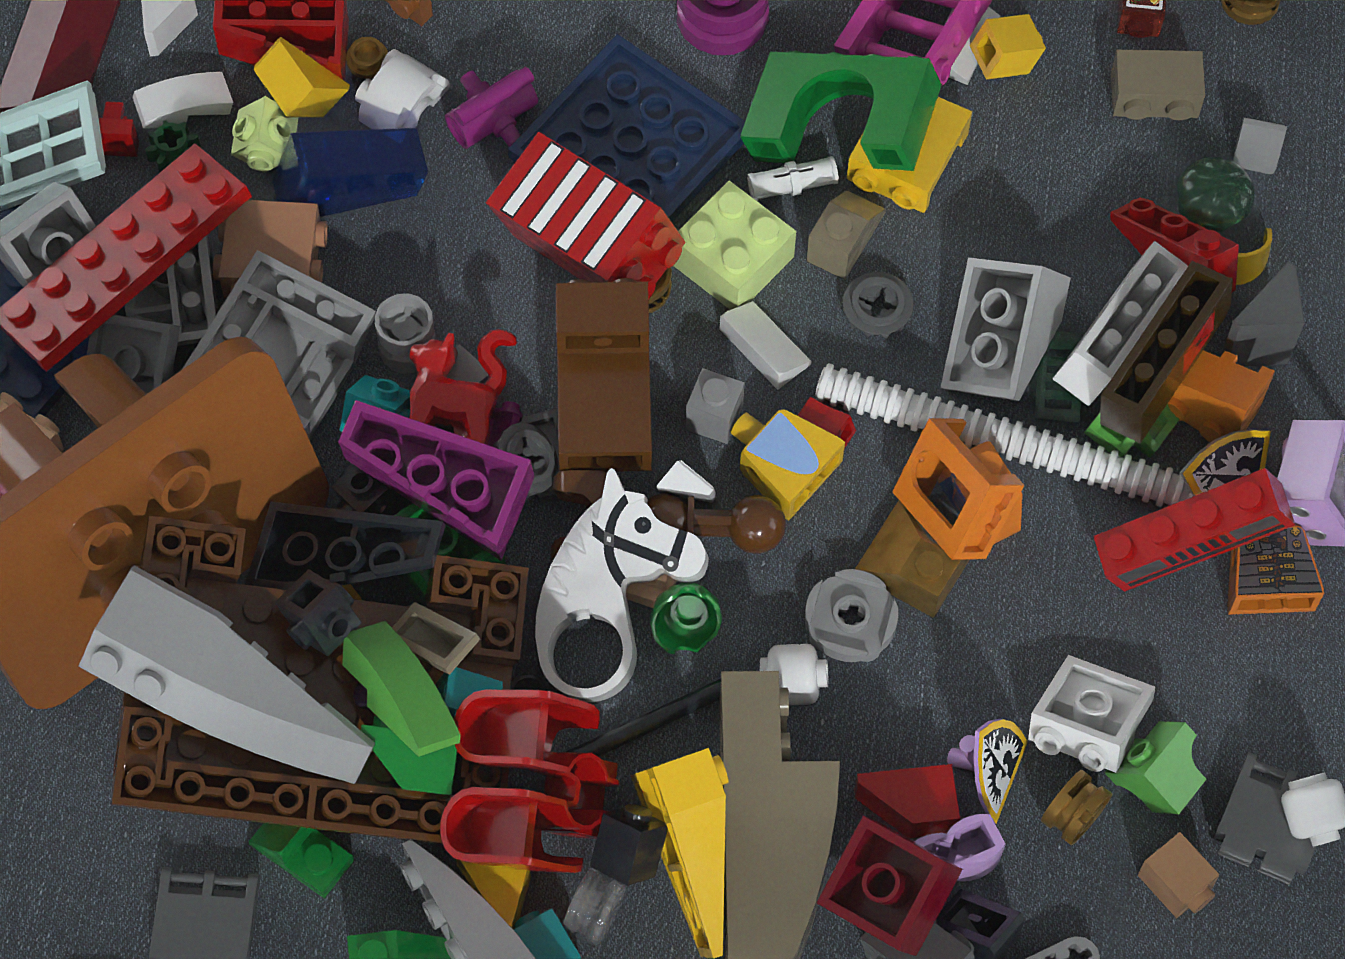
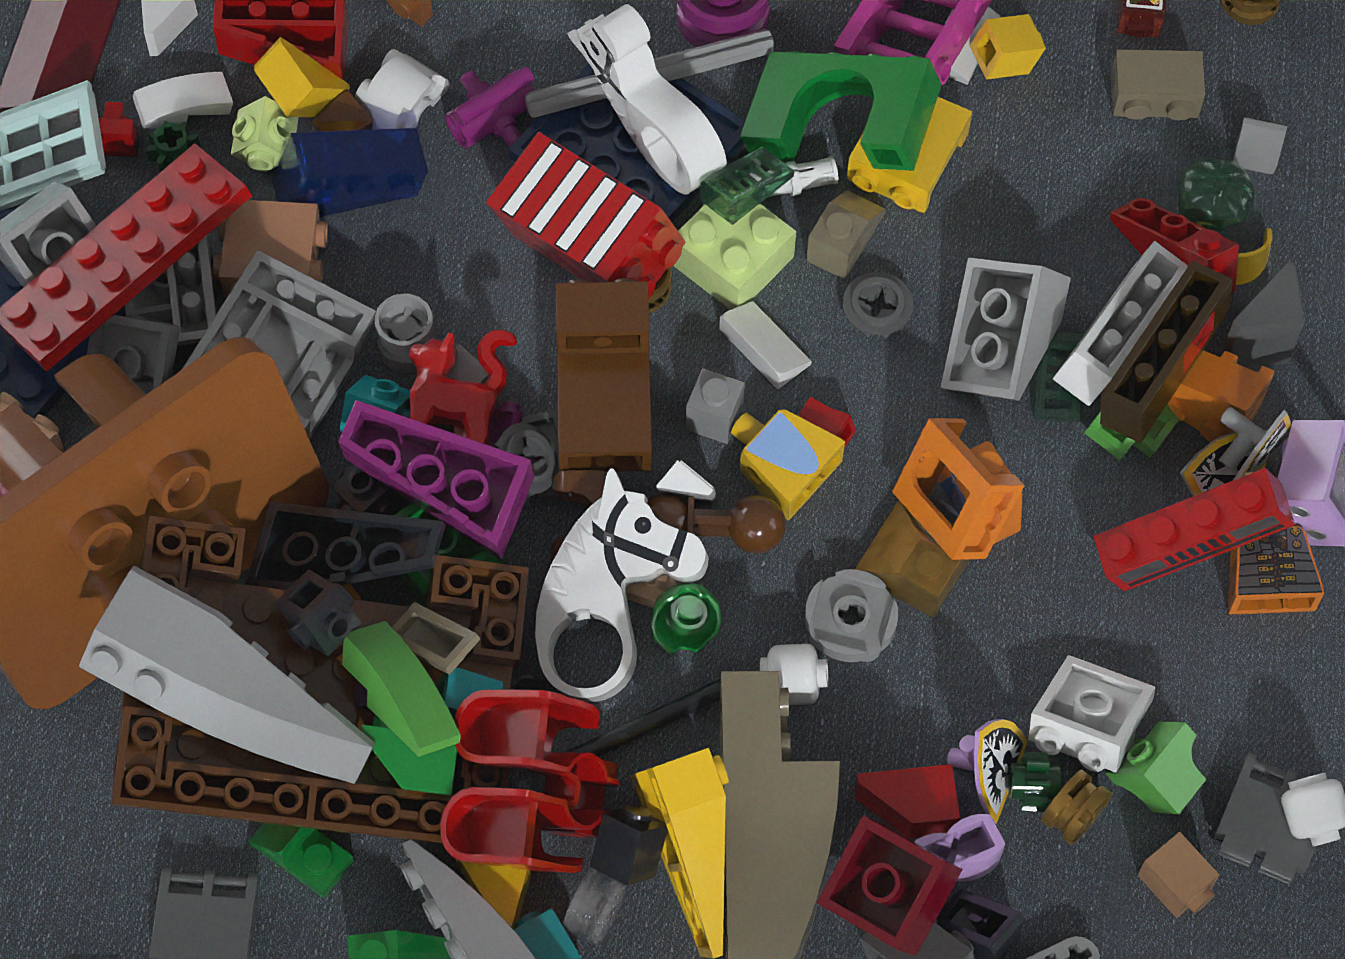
pearl gold plate [346,37,388,79] -> none
white piece [815,363,1193,507] -> none
none -> reddish brown slope [311,90,373,156]
none -> light grey axle [525,29,774,117]
none -> white animal [567,4,727,194]
none -> clear green slope [701,147,794,225]
none -> dark green gear [1008,752,1061,812]
none -> light grey shield [1219,406,1291,480]

